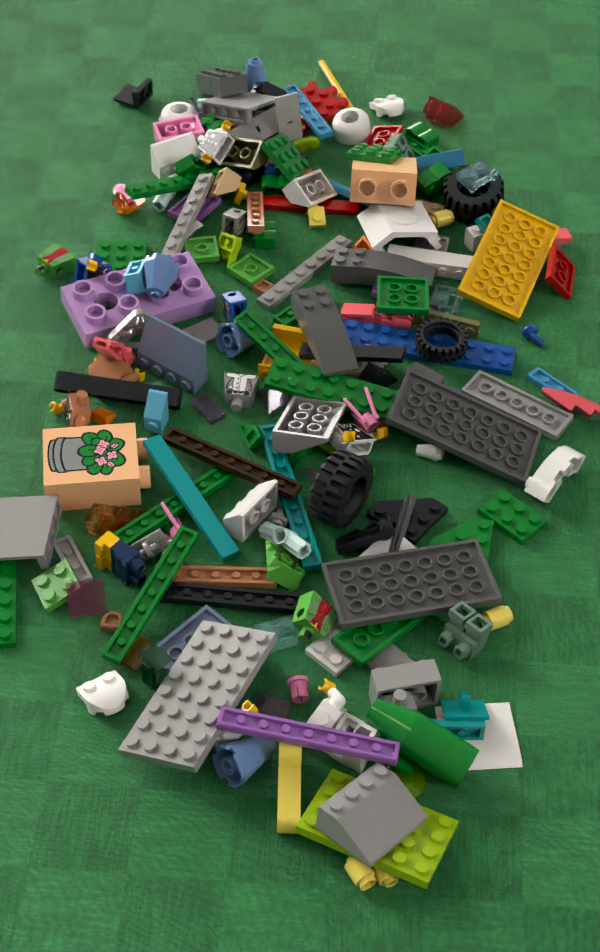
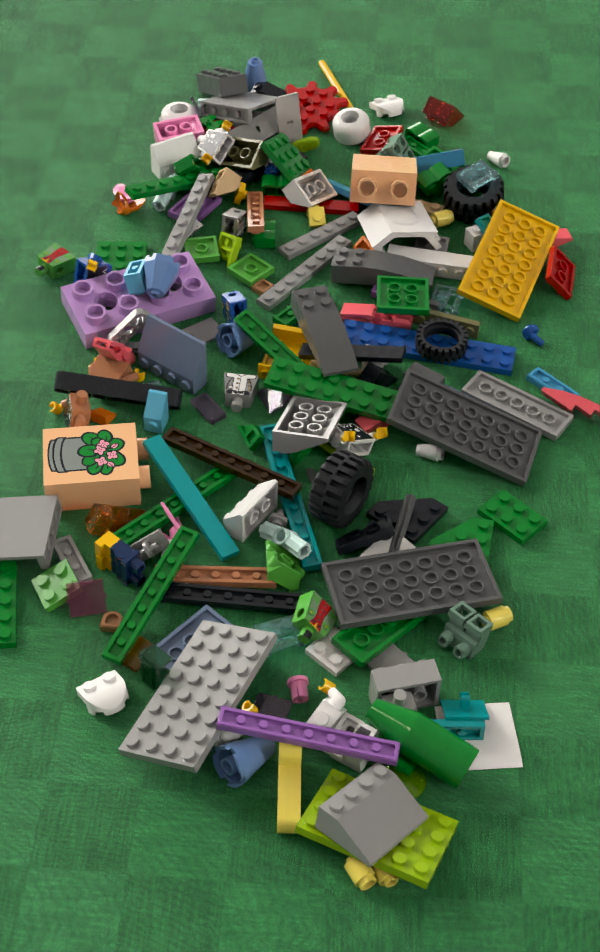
black bracket [113,77,153,109] -> none
dark azure tile [282,84,334,140] -> none
bright pink plant [343,387,380,432] -> none
green plate [345,143,402,164] -> none
white brick [524,445,586,503] -> none
none -> light grey plate [278,211,361,261]
none -> white cone [487,151,510,168]

